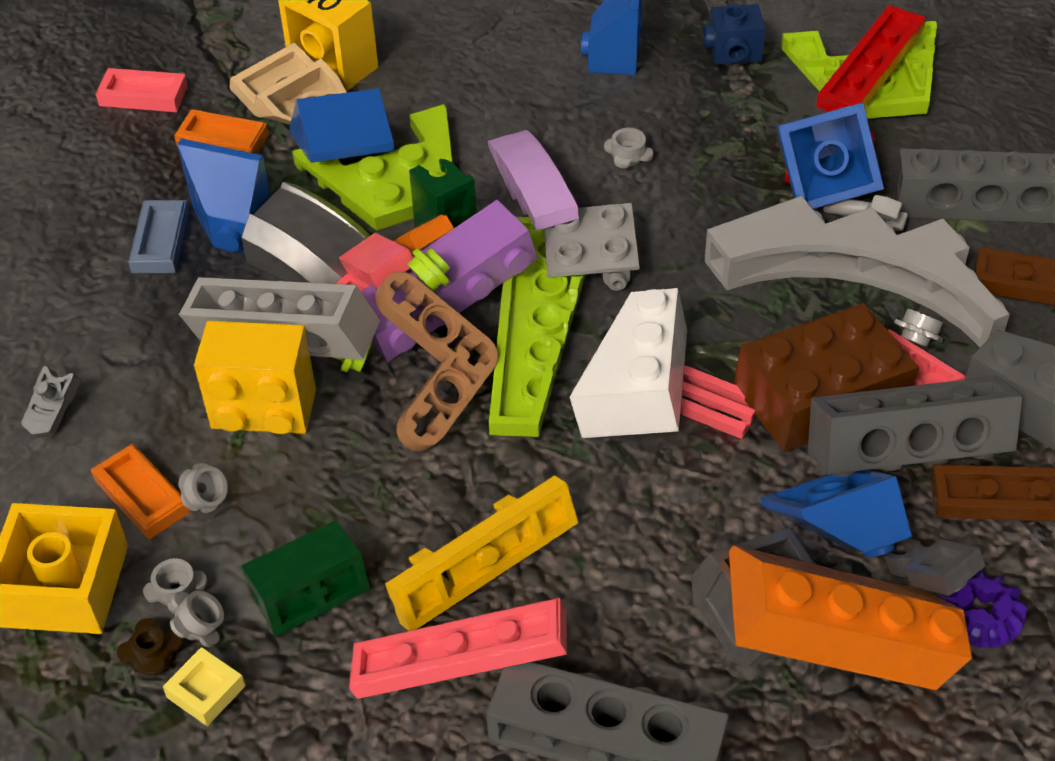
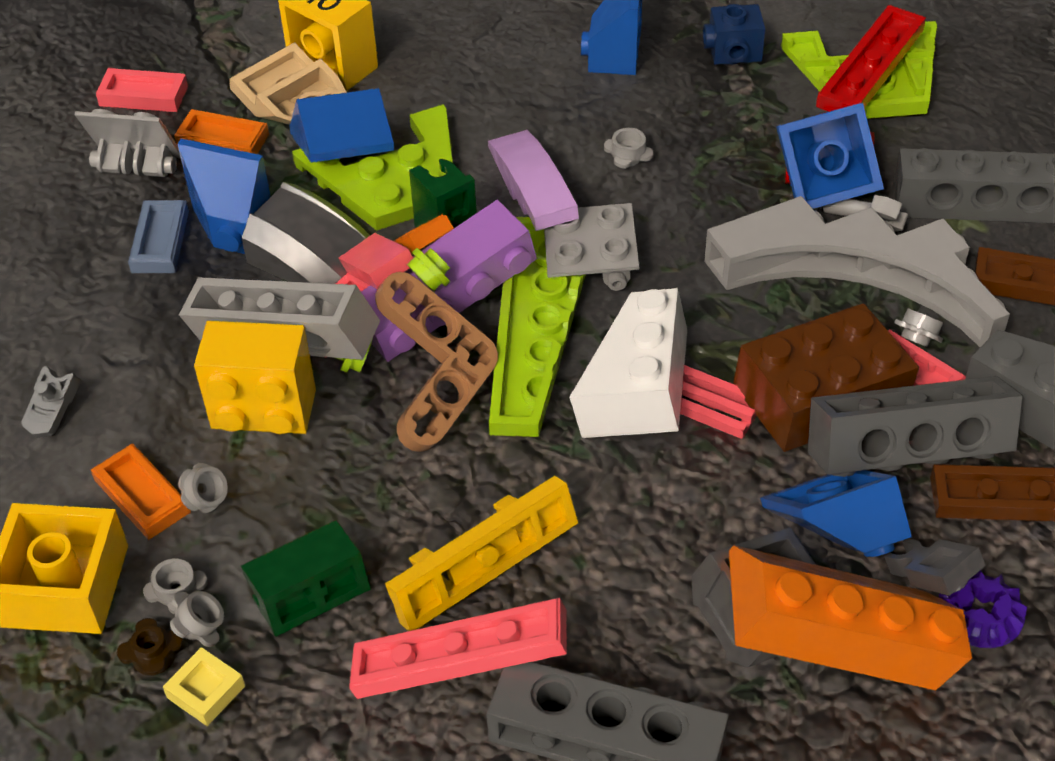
none -> light grey hinge [75,109,181,177]

